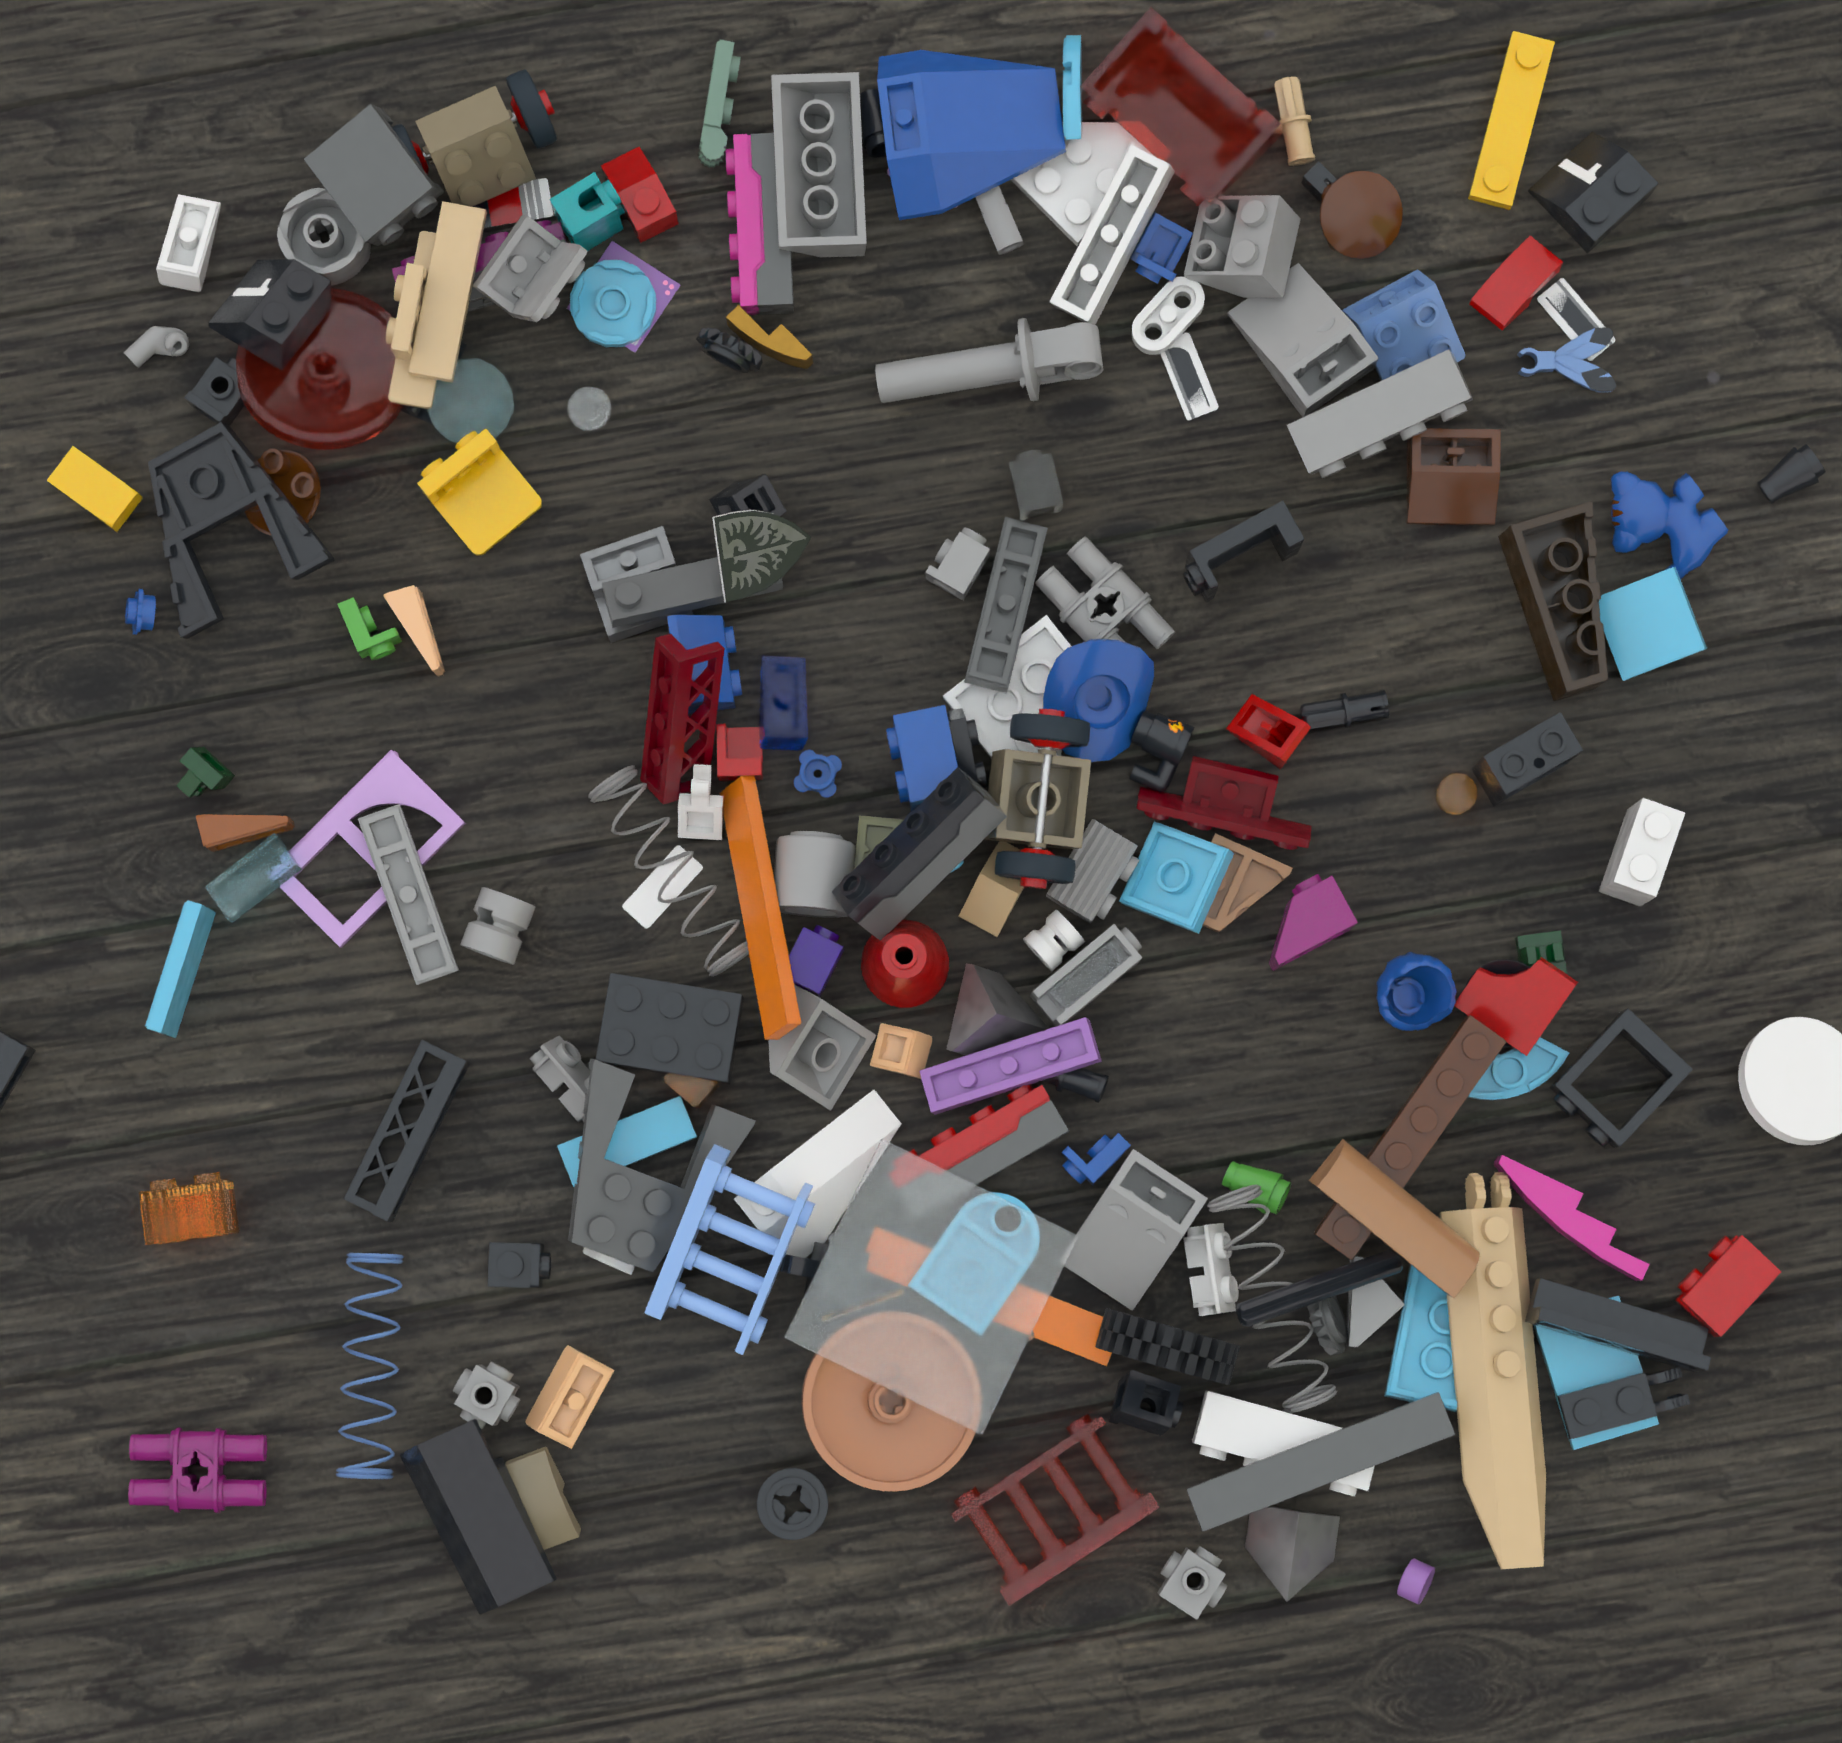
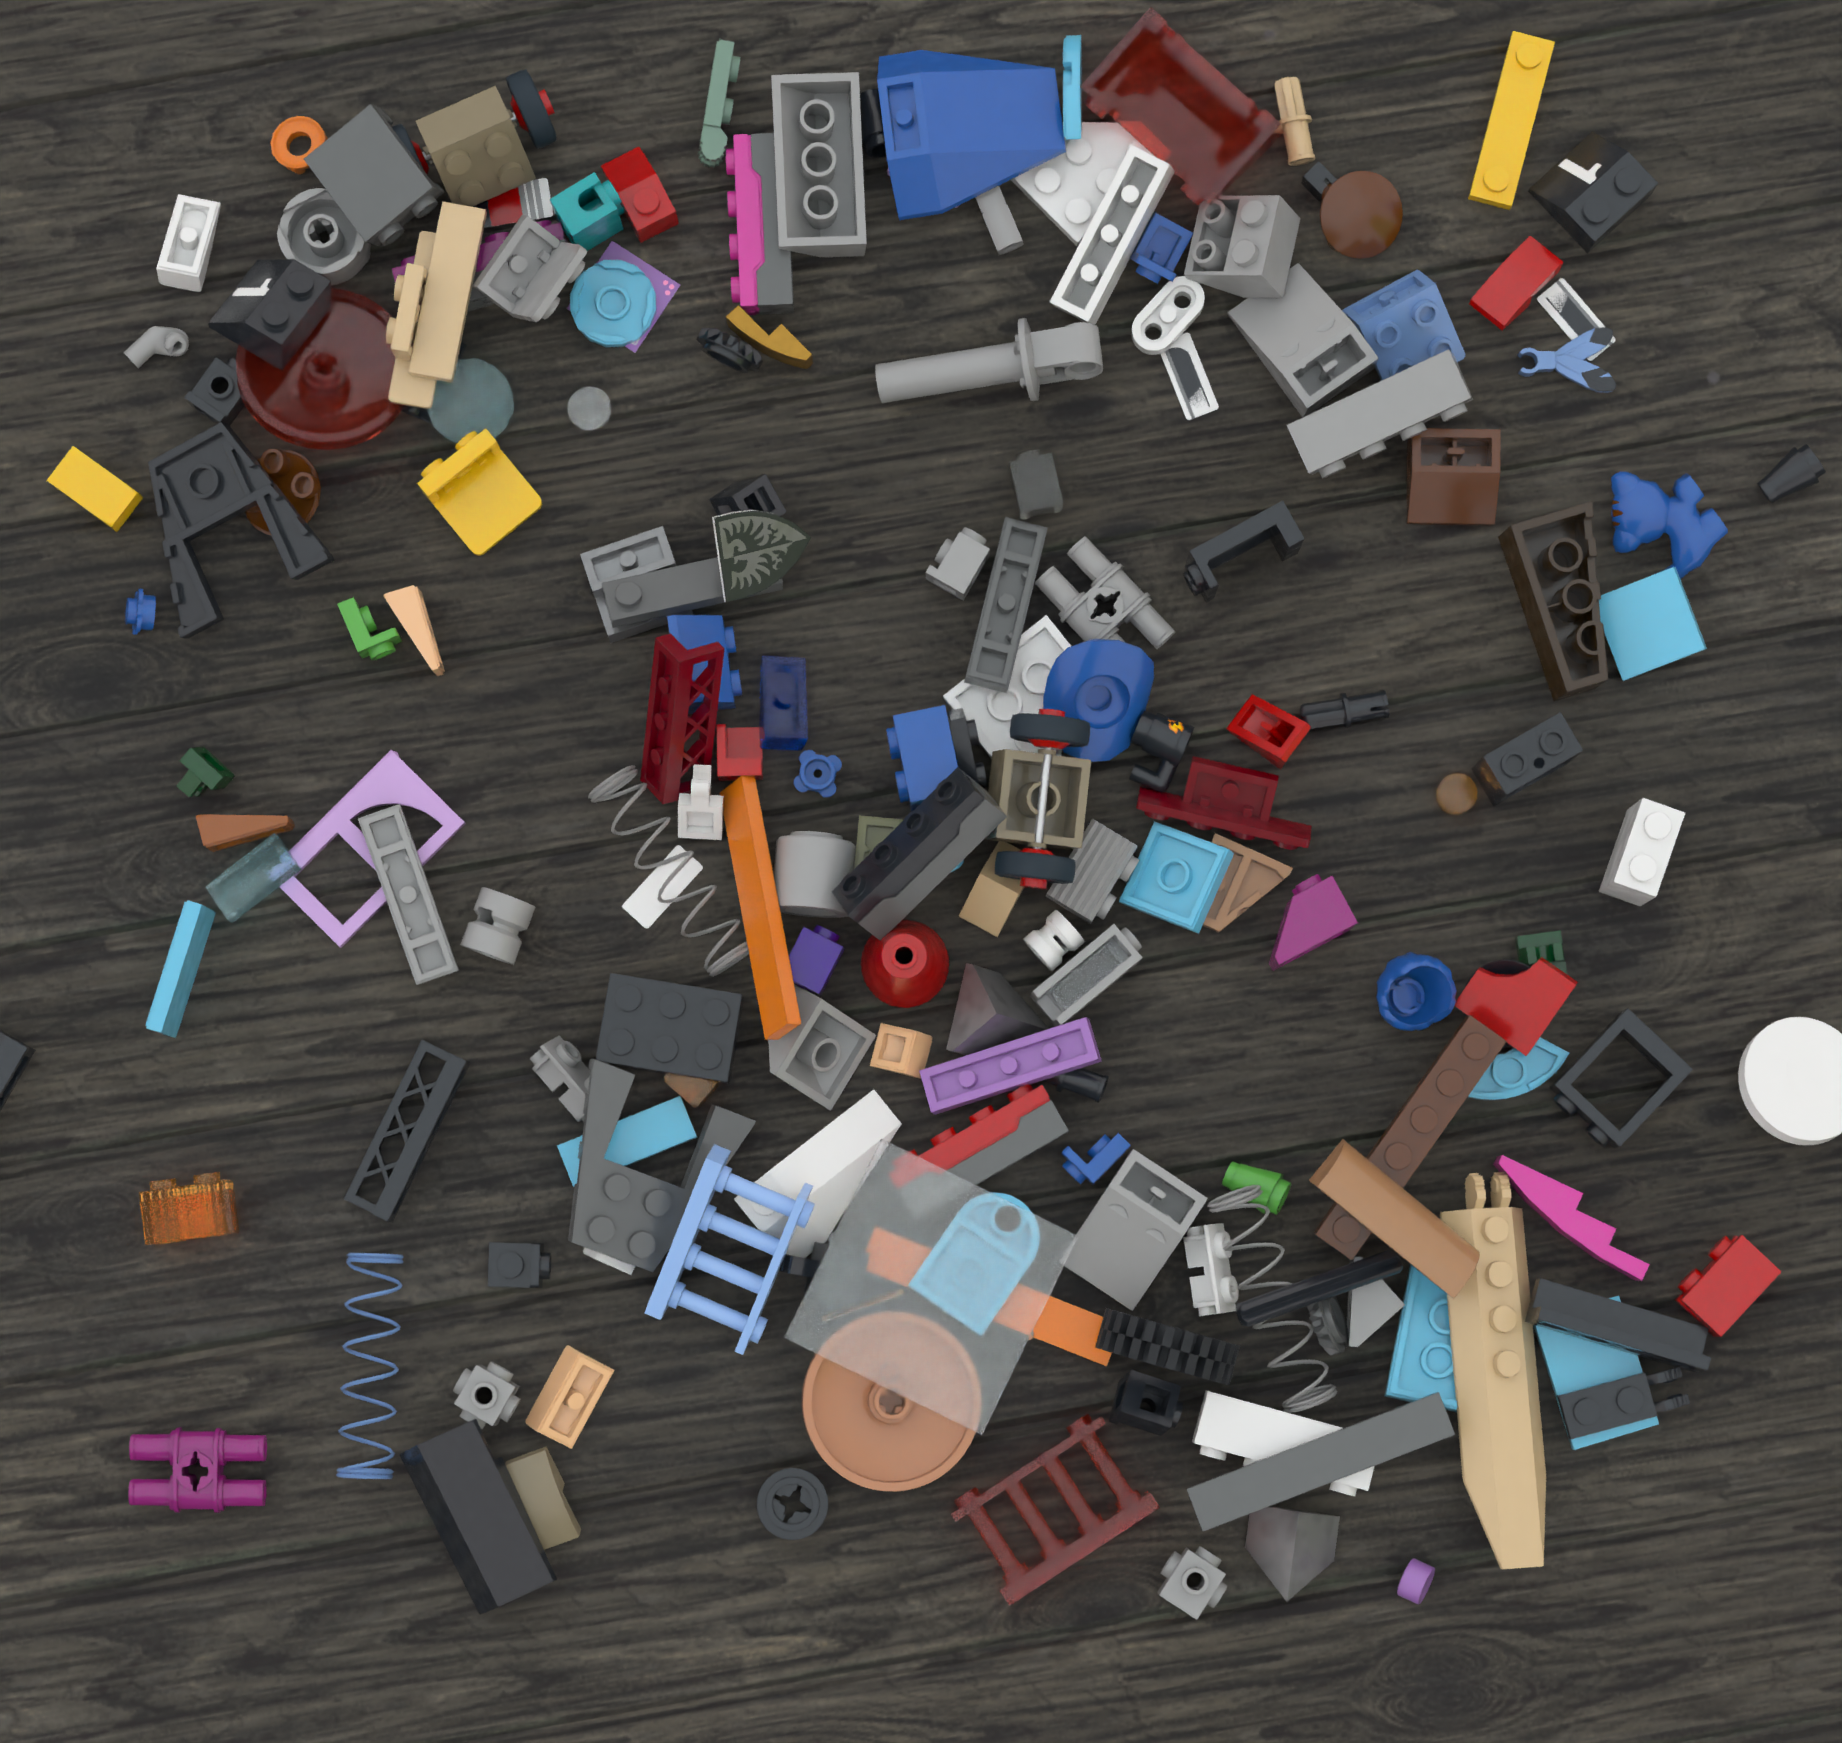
none -> orange piece [270,116,328,174]

